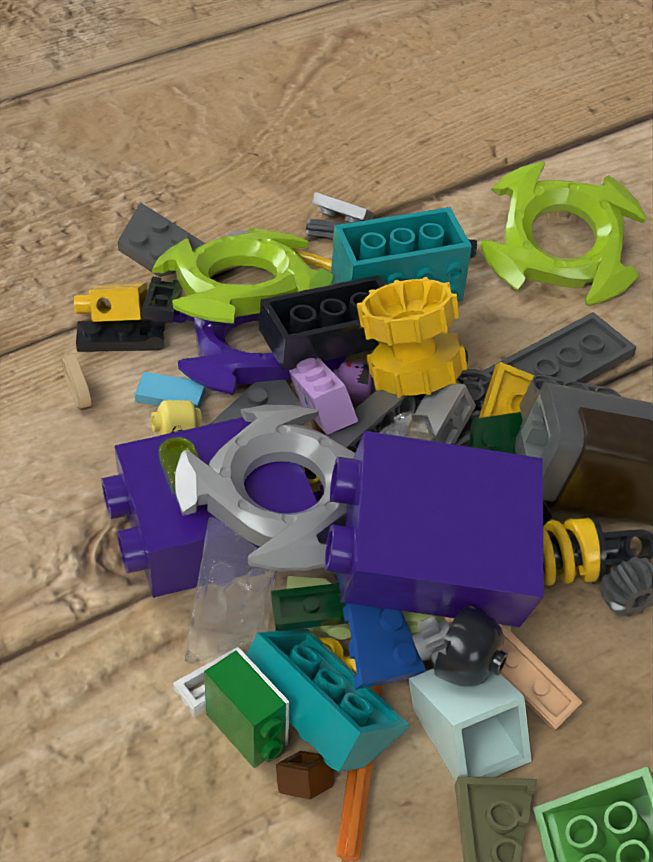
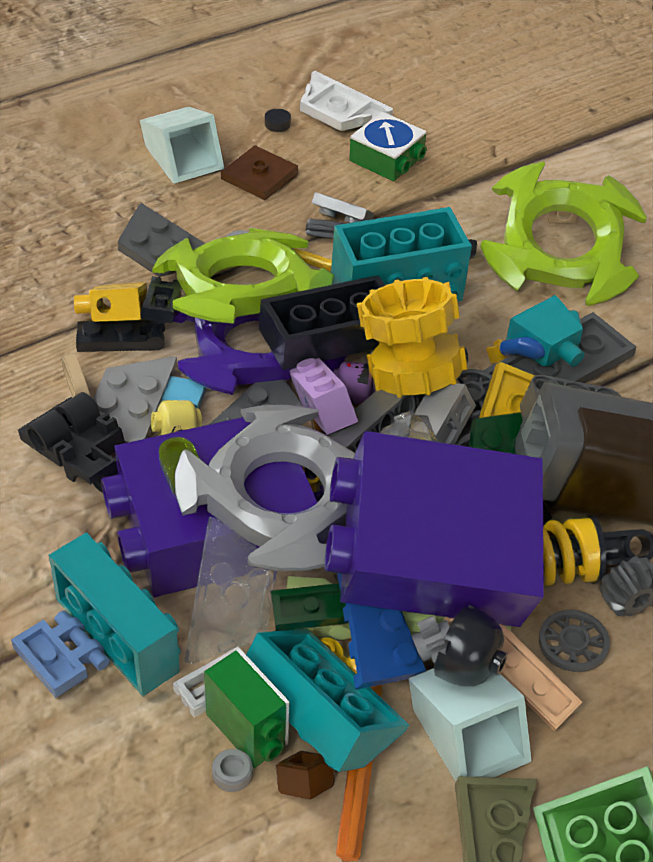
none -> medium blue plate [11,610,110,698]
none -> black plate [18,392,125,493]
none -> teal brick [49,532,181,697]
none -> light grey wing [93,357,178,443]
none -> light aqua slope [140,107,224,184]
none -> light grey tile [212,749,253,792]
none -> reddish brown plate [221,145,298,200]
none -> black tile [265,109,291,132]
none -> white wing [300,71,393,131]
none -> piece [349,111,427,182]
none -> teal torso [486,295,585,367]
none -> dark grey wheel [539,610,610,672]

